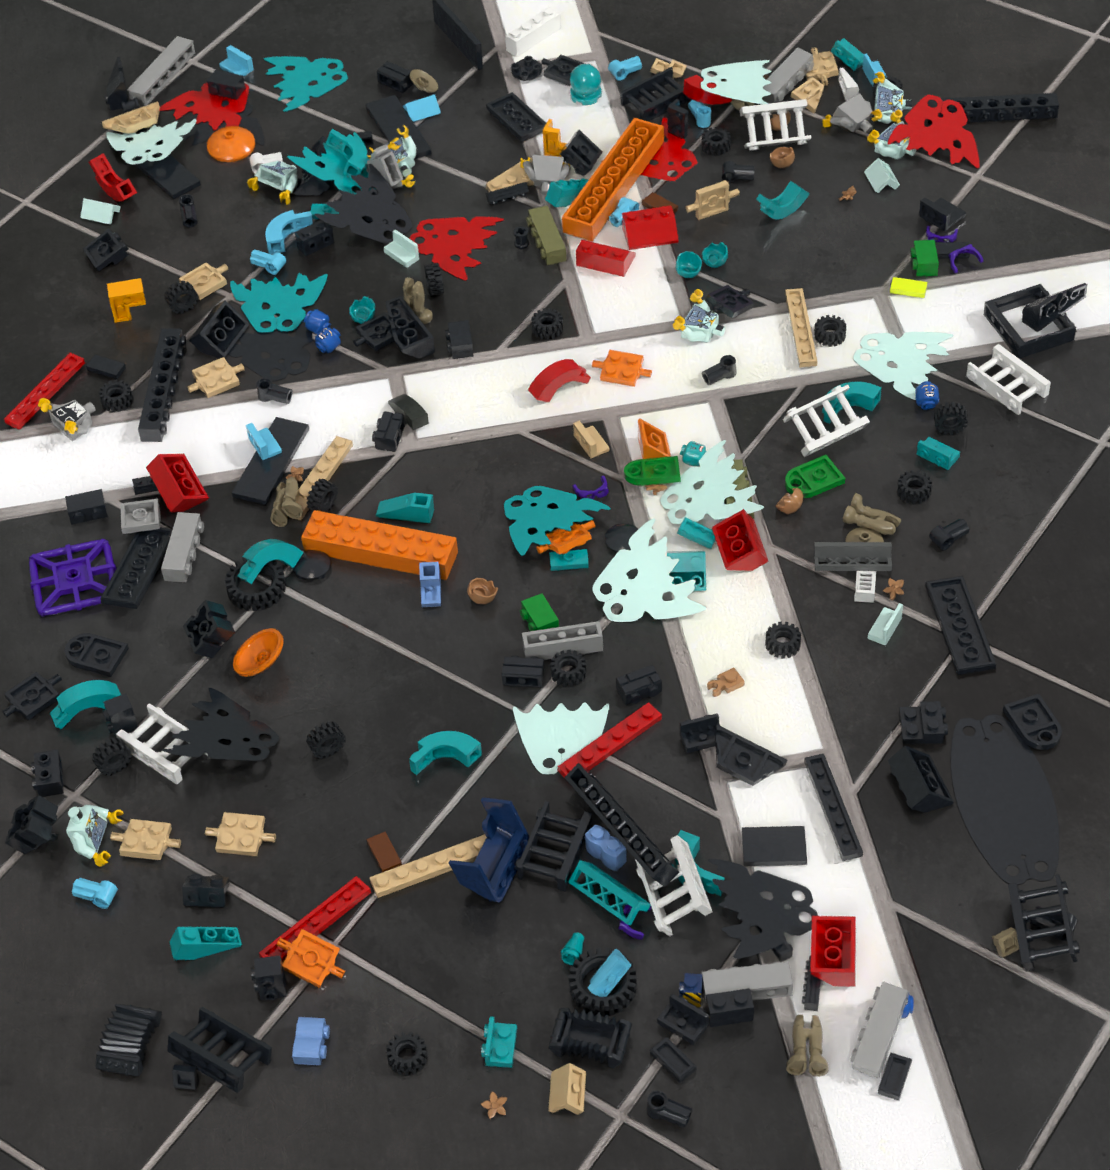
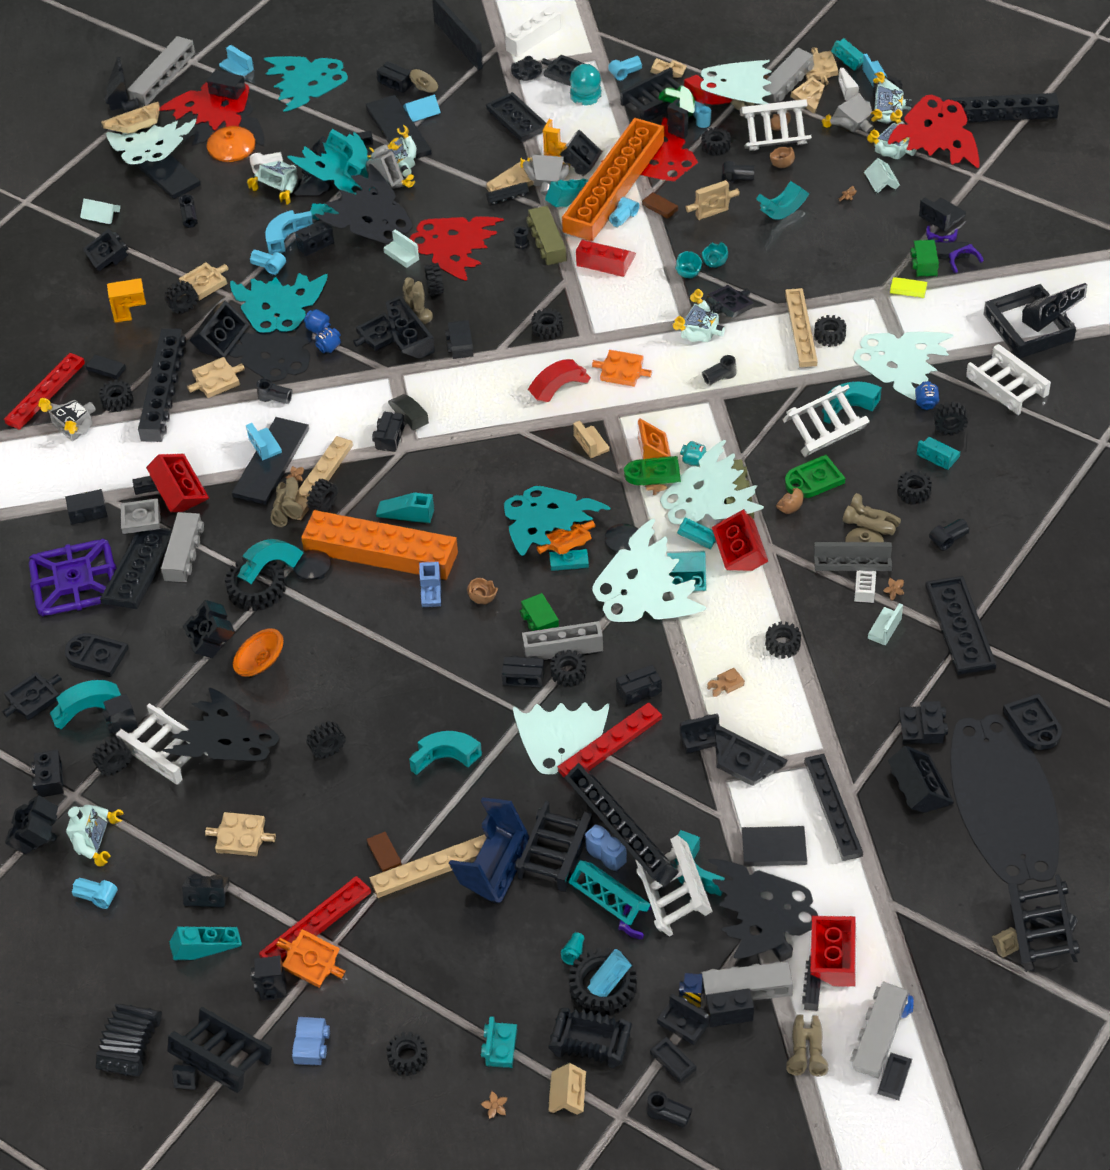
red arch [88,153,137,202] -> none
tan plate [111,819,181,860] -> none
teal hair [349,296,376,324] -> none
dark purple cap [572,475,609,499] -> none
red slope [622,206,678,250] -> none
none -> brick [659,86,695,118]

